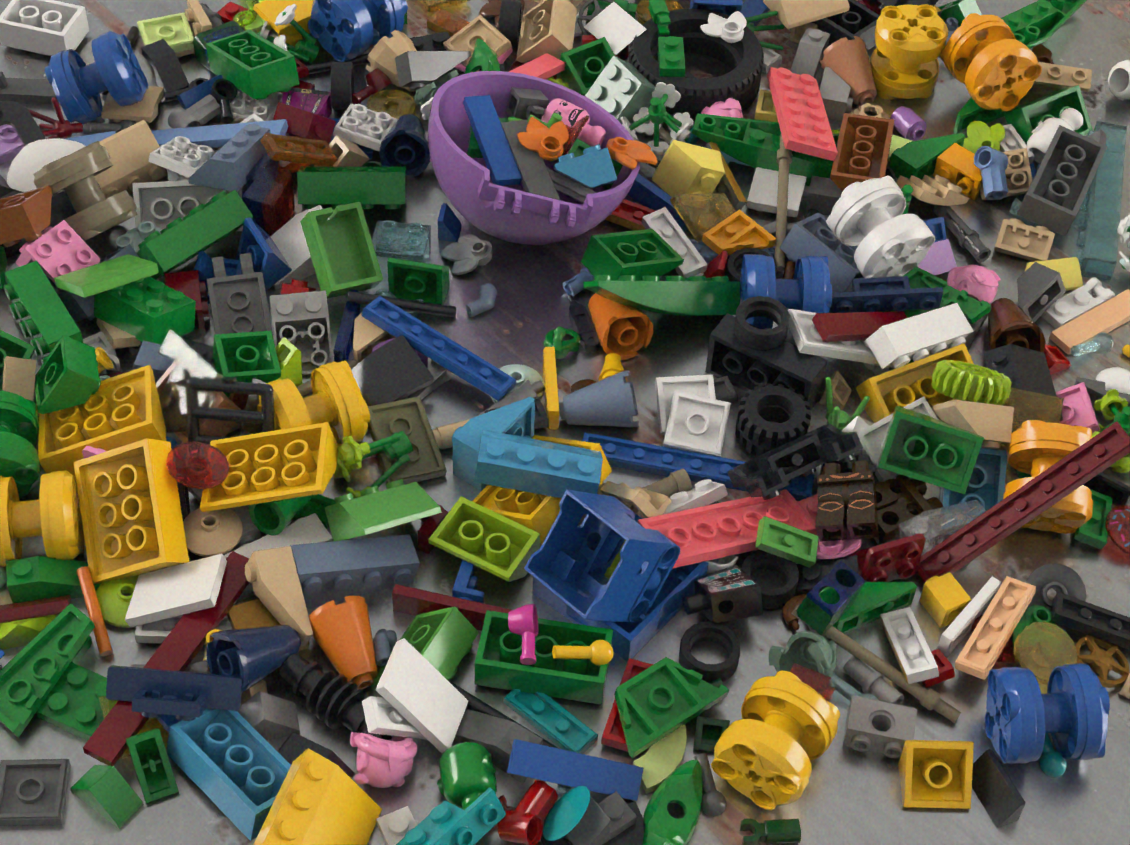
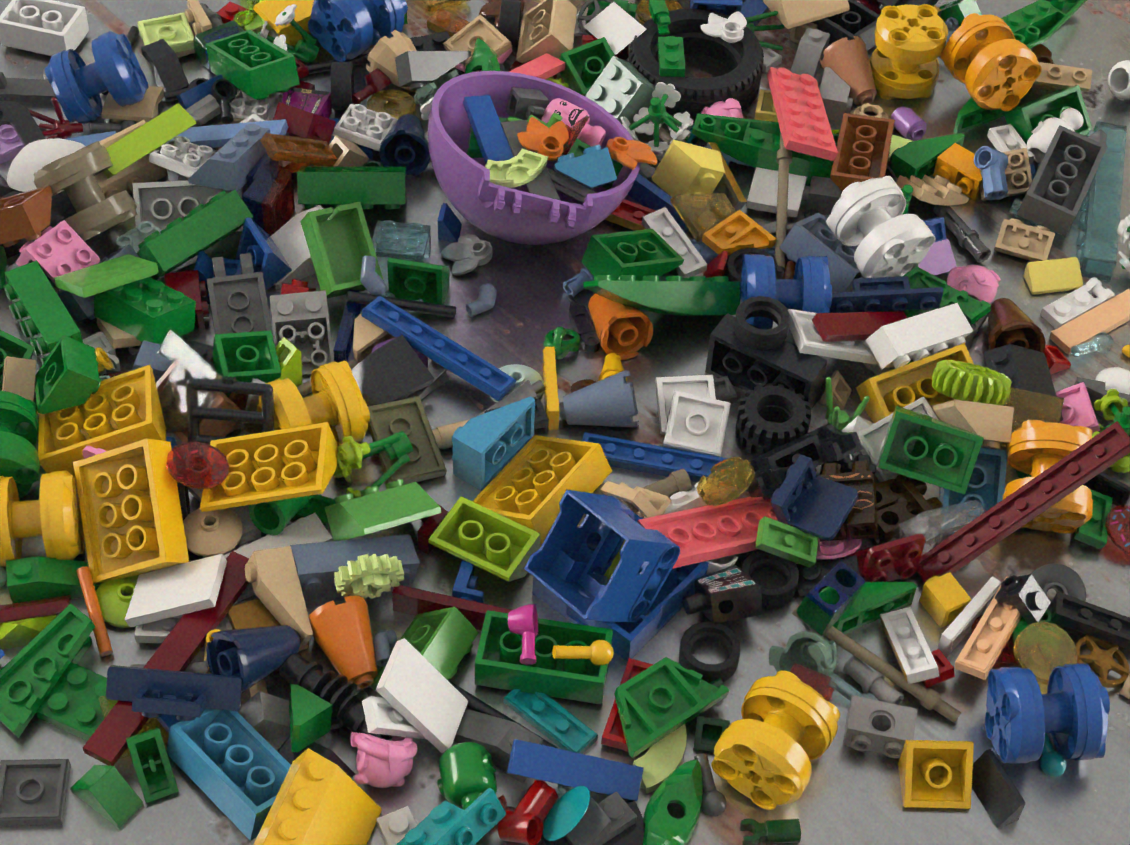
dark azure slope [473,429,603,498] -> none
dark orange piece [782,594,817,630] -> none
lime plate [963,121,1006,154] -> none
dark grey slope [1017,262,1066,322] -> none
none -> lime slope [103,103,197,179]
none -> green slope [289,684,332,752]
none -> yellowish green gear [334,554,404,599]
none -> sand blue arm [360,256,387,296]
none -> yellowish green tile [485,149,548,188]
none -> clear yellow tile [697,457,755,506]
none -> dark blue bracket [771,455,859,541]
none -> black bracket [995,574,1051,625]

